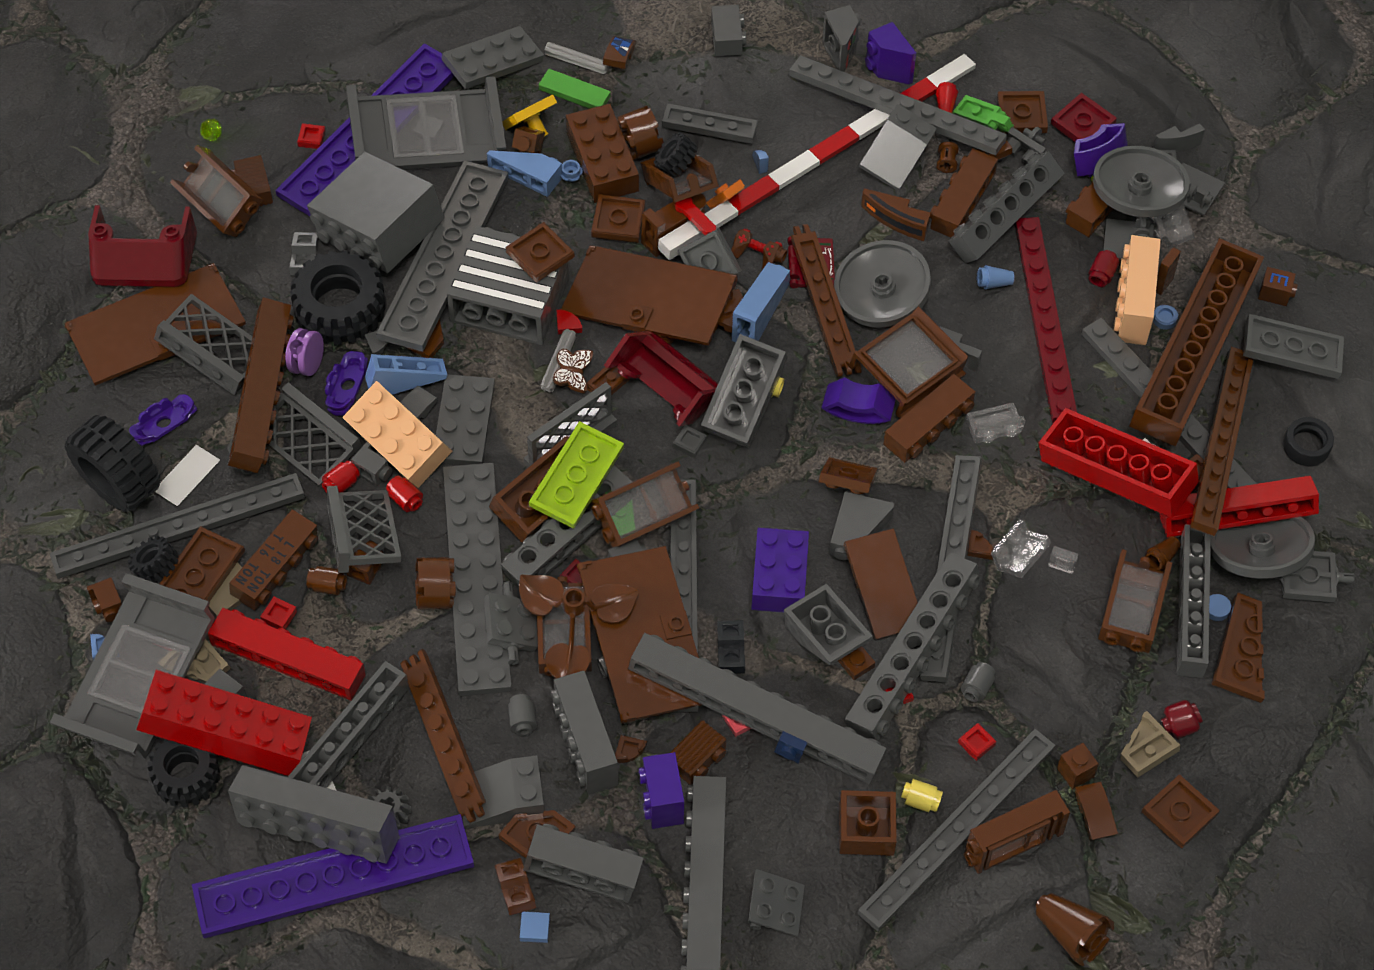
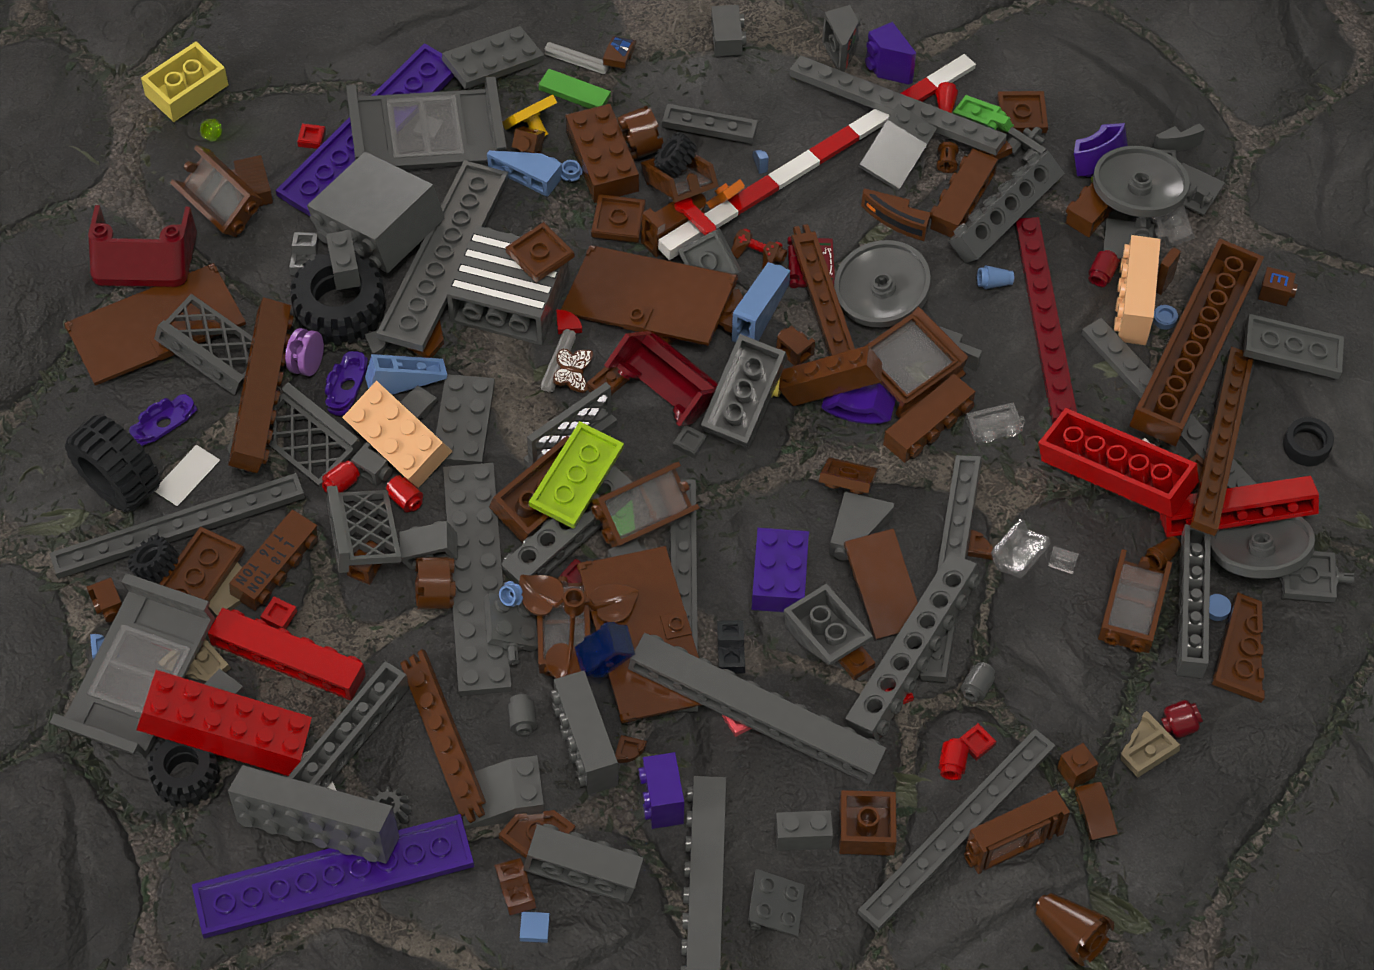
reddish brown brick [306,566,347,595] -> none
reddish brown brick [670,720,726,785] -> none
dark blue bracket [774,731,808,763] -> none
light yellow brick [901,779,943,813] -> none
dark red plate [1051,93,1117,142] -> none
reddish brown plate [1142,774,1220,849] -> none
none -> light yellow brick [141,42,228,122]
none -> dark grey brick [326,230,361,290]
none -> dark grey brick [400,521,458,570]
none -> medium blue plate [499,581,523,607]
none -> clear blue brick [575,622,635,678]
none -> dark grey brick [775,810,833,851]
none -> reddish brown brick [776,325,815,366]
none -> reddish brown brick [779,345,883,406]
none -> red brick [939,738,969,780]

